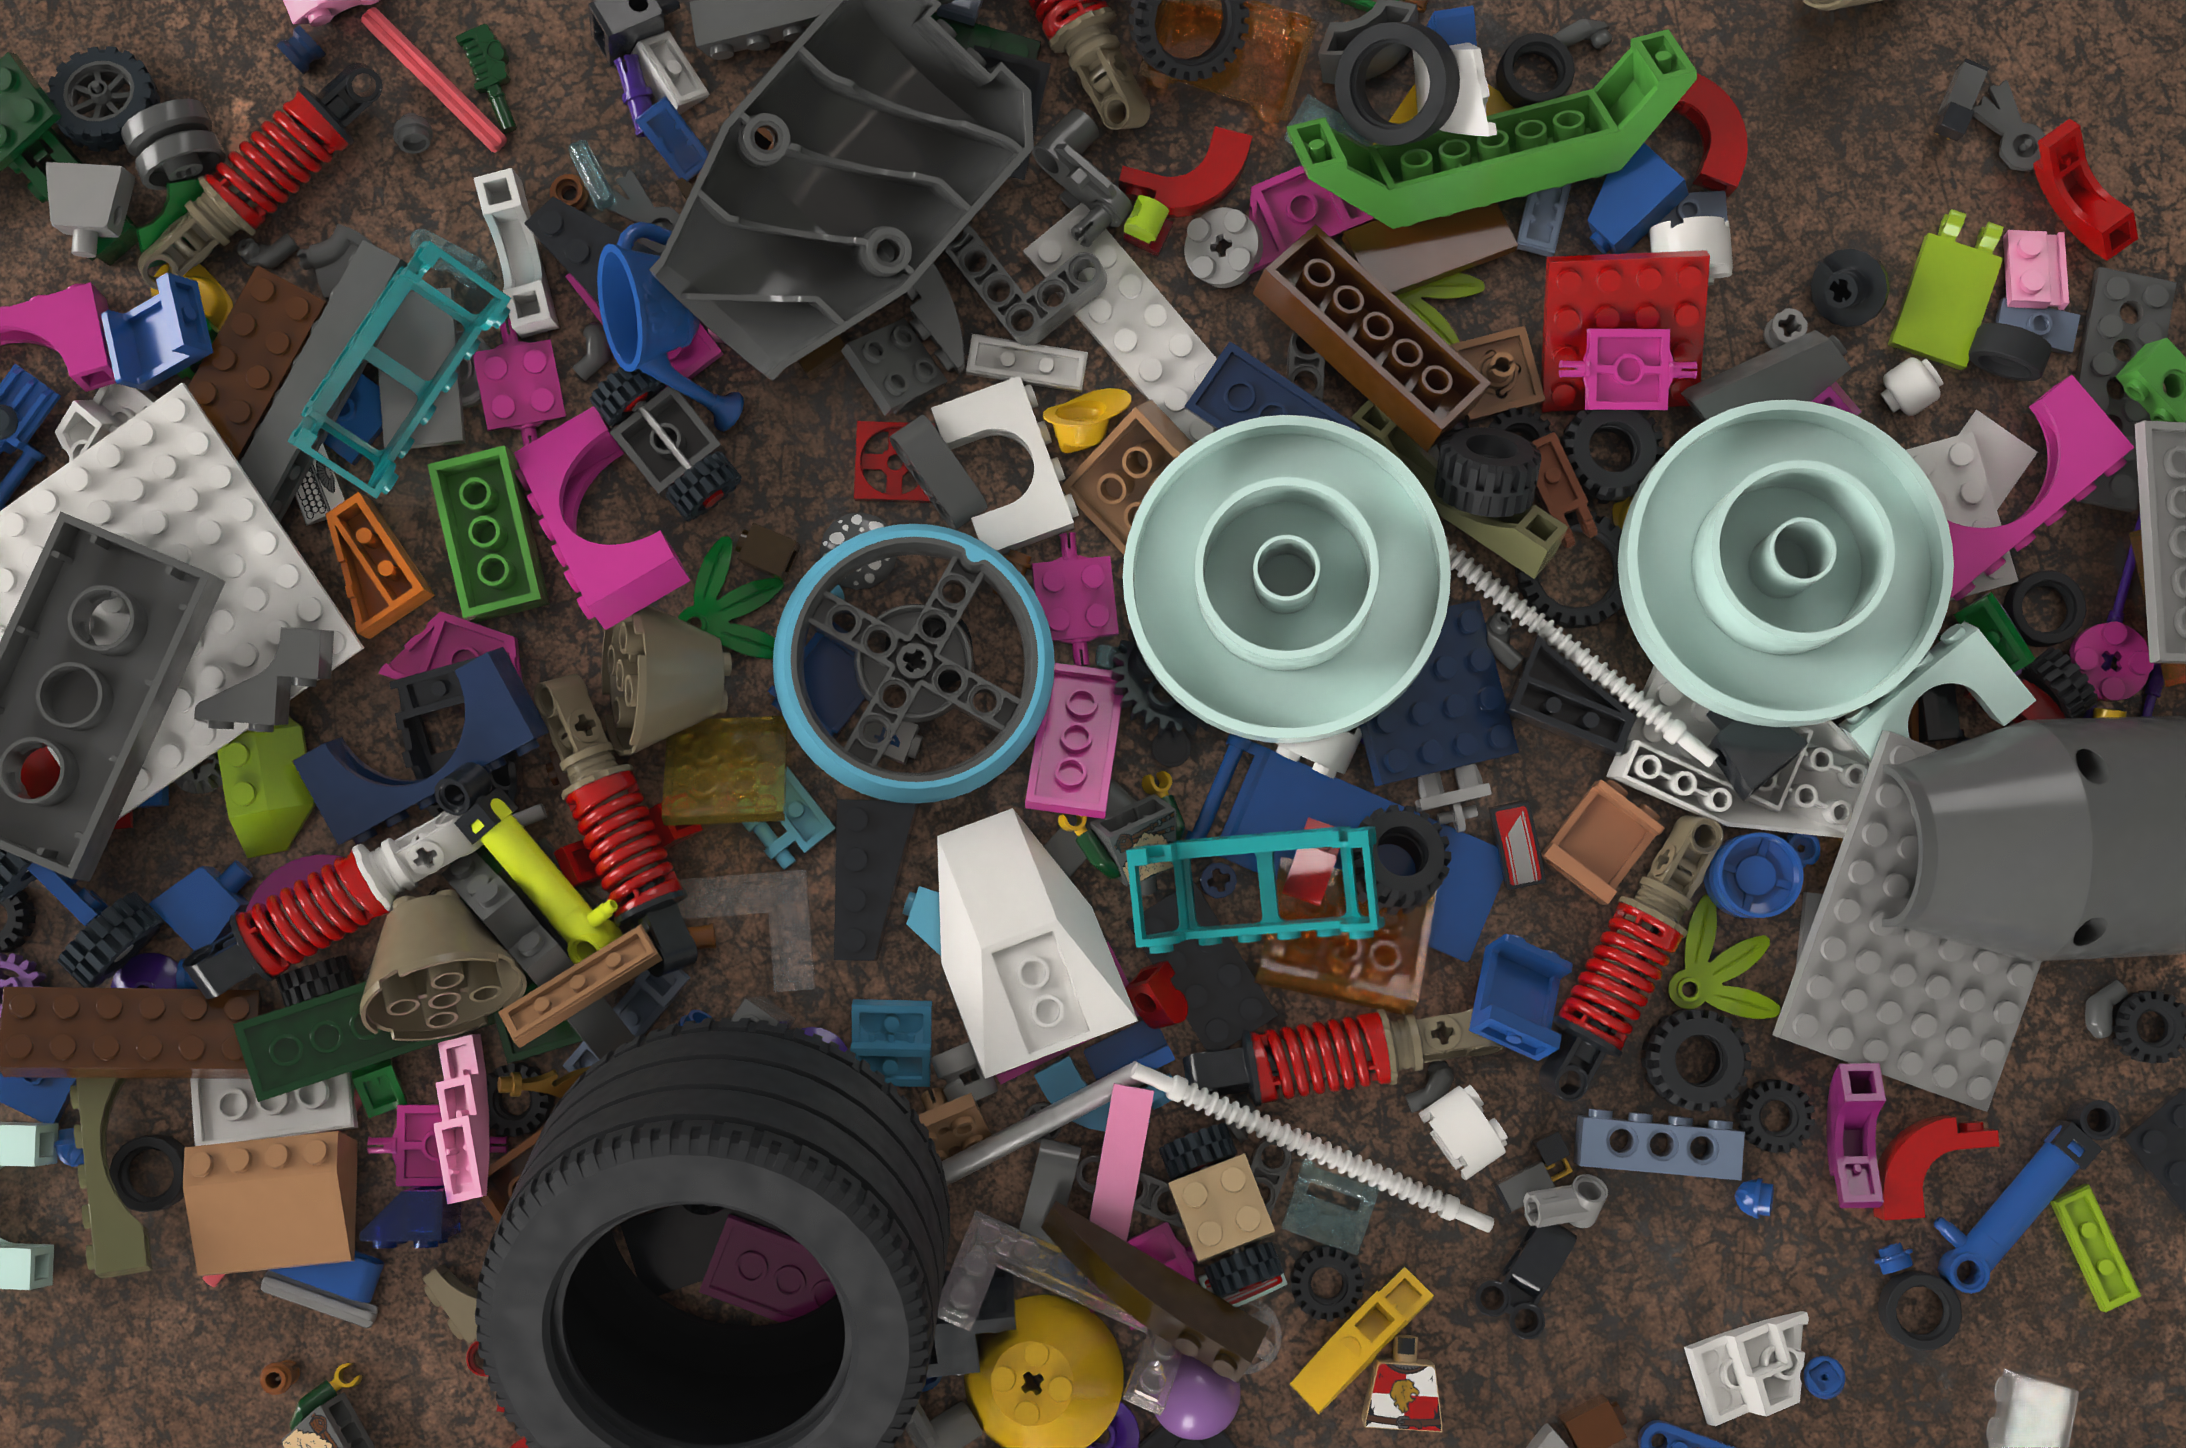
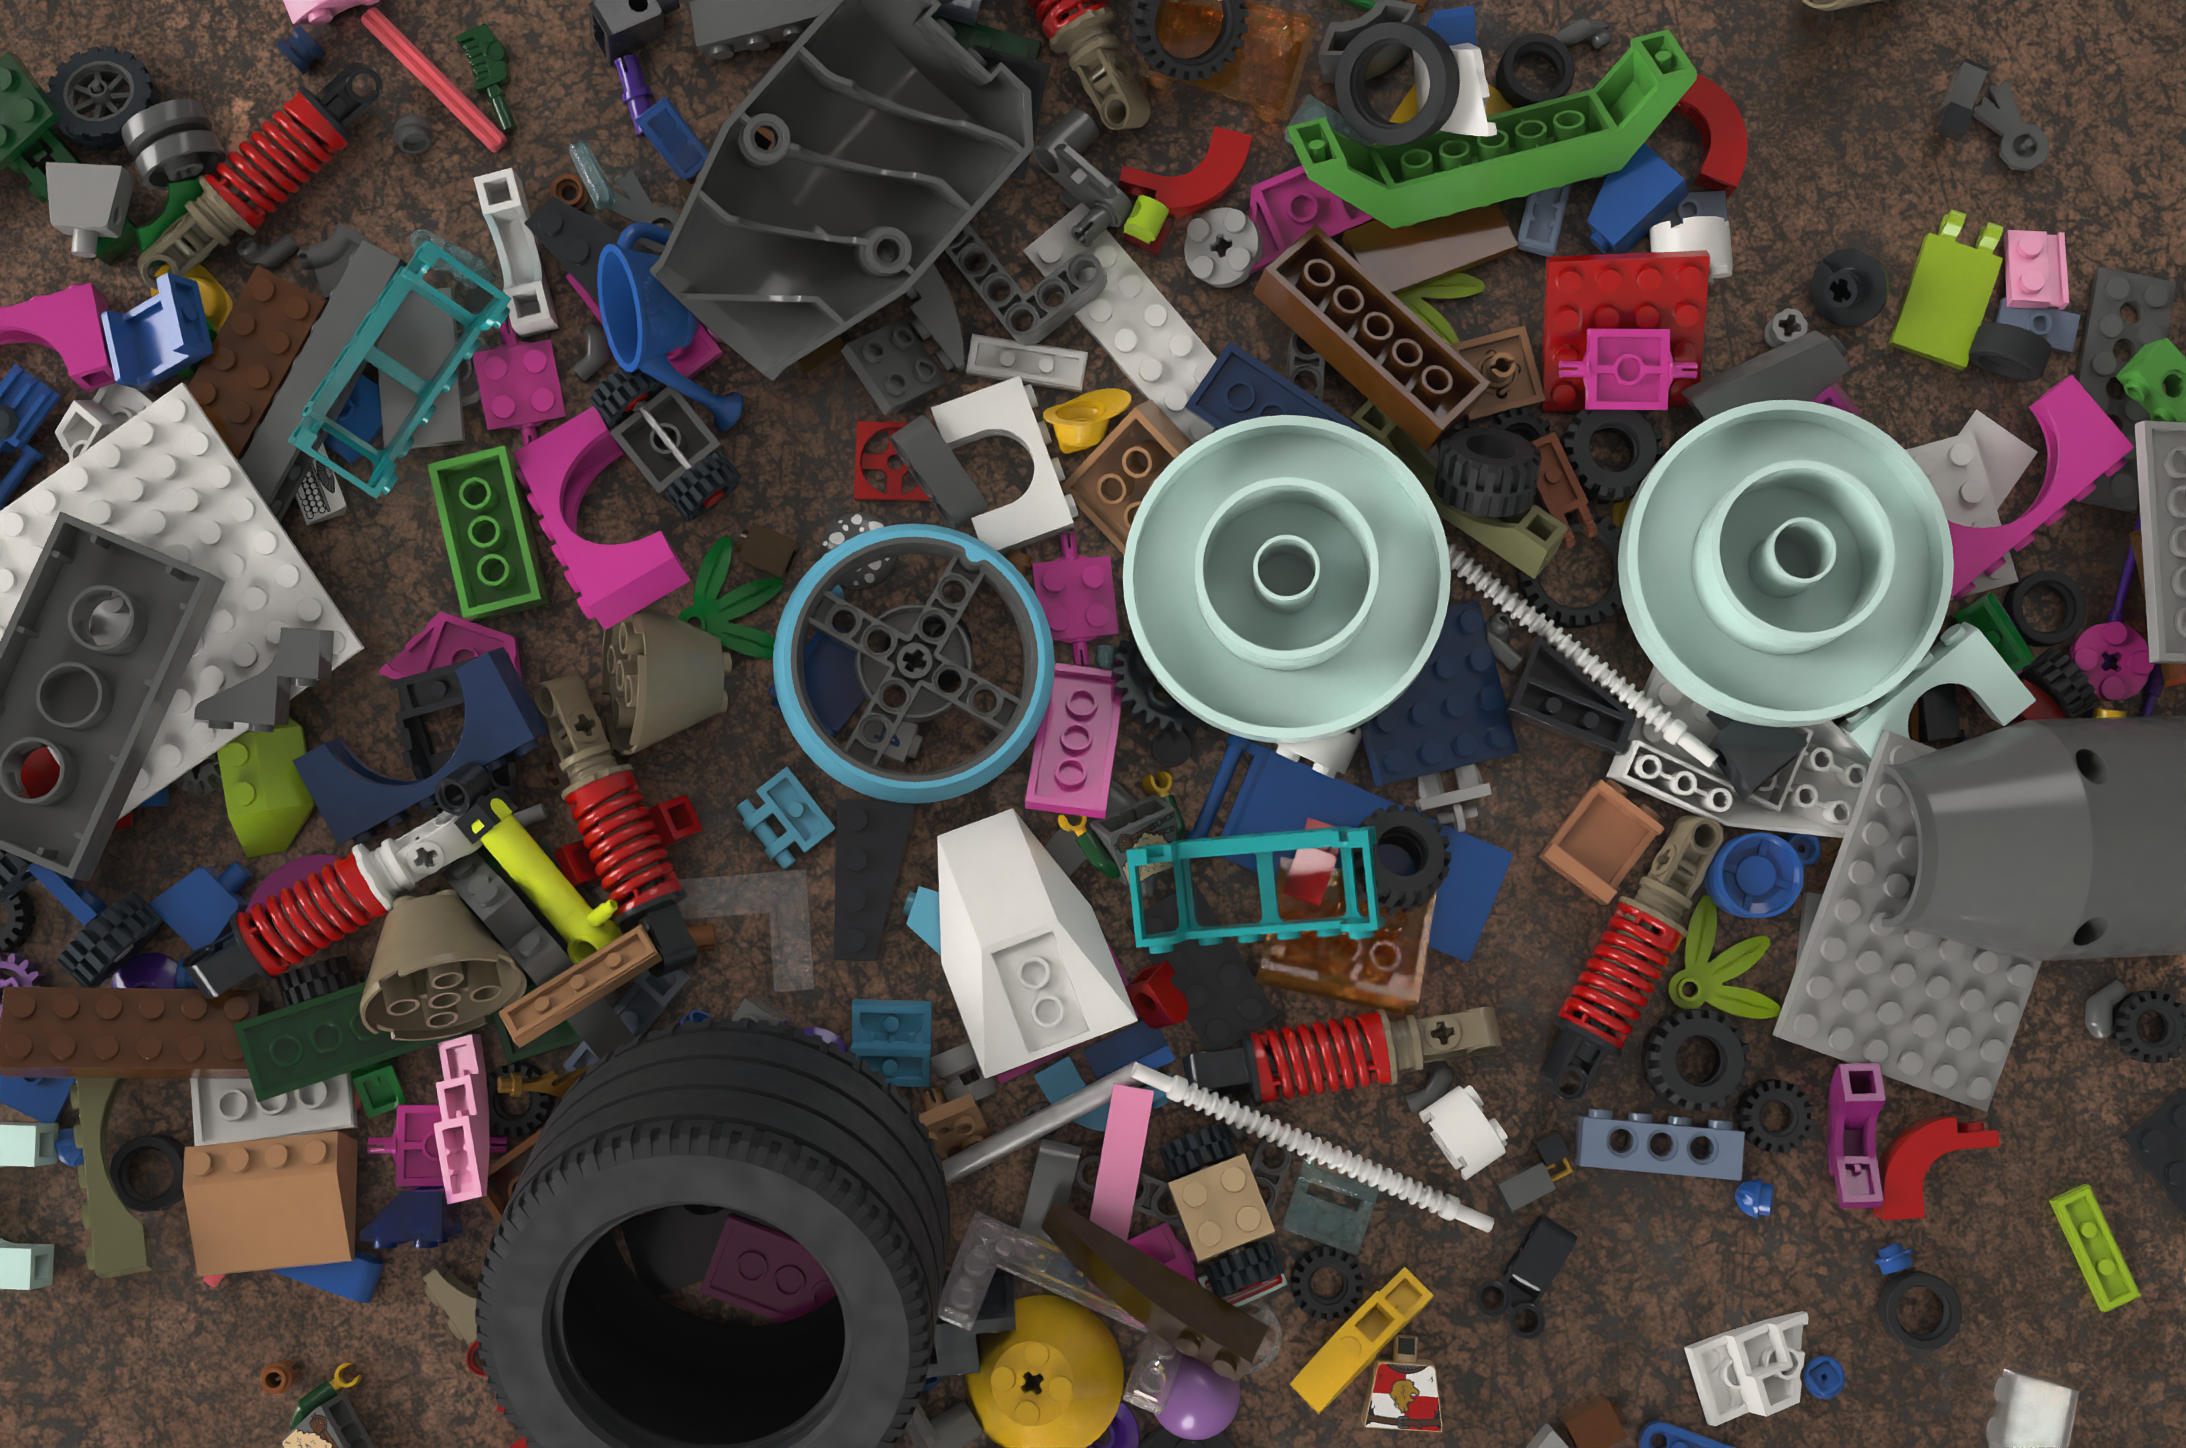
light grey axle [261,1270,379,1328] -> none
orange wedge [325,492,435,639] -> none
white slope [631,31,710,114] -> none
clear yellow plate [662,716,788,826] -> none
dark blue bush [1200,862,1237,899] -> none
blue panel [1469,934,1573,1061] -> none
slope [1488,800,1546,891] -> none
light grey piece [1523,1174,1608,1228] -> none
white head [1880,357,1944,416] -> none
blue piece [1933,1098,2121,1294] -> none
red arch [2033,119,2138,261] -> none

